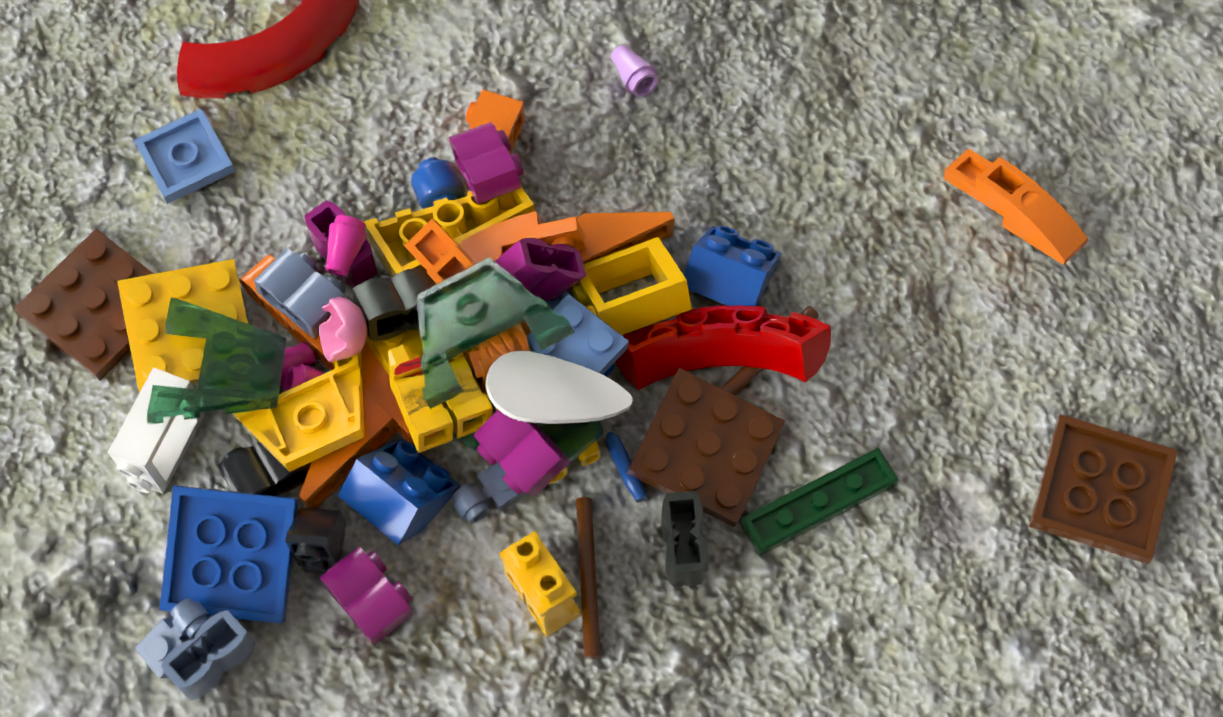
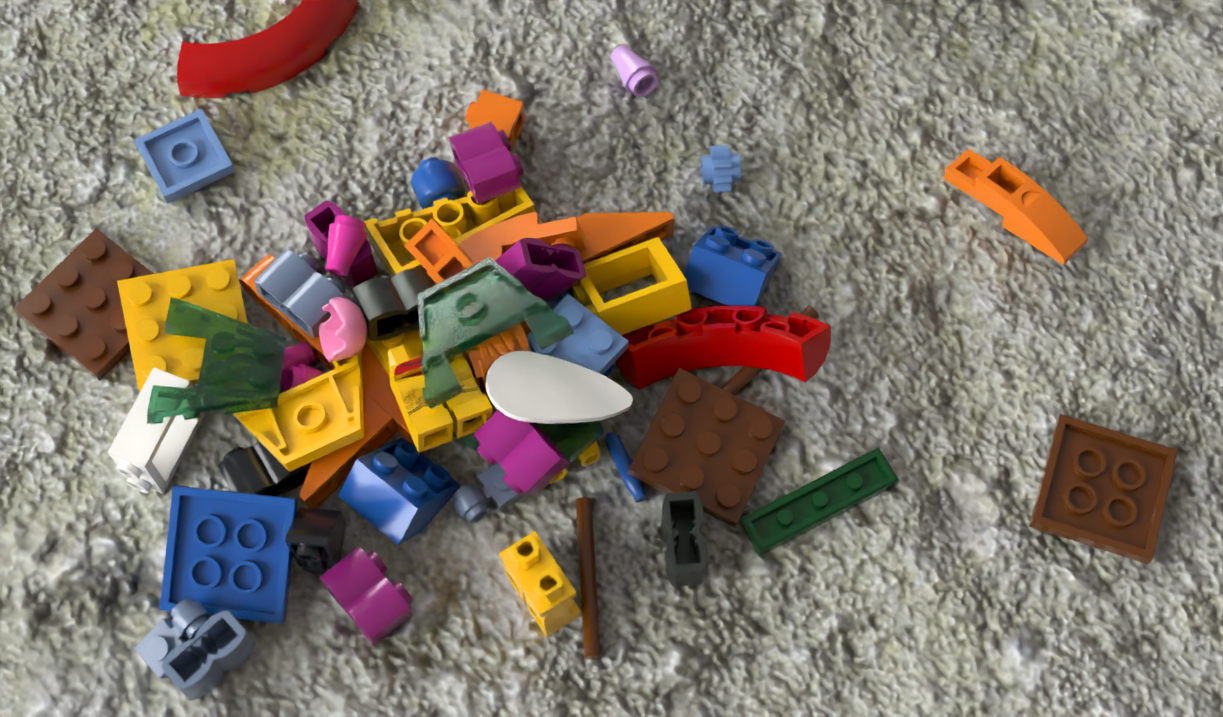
none -> medium blue gear [700,145,741,193]

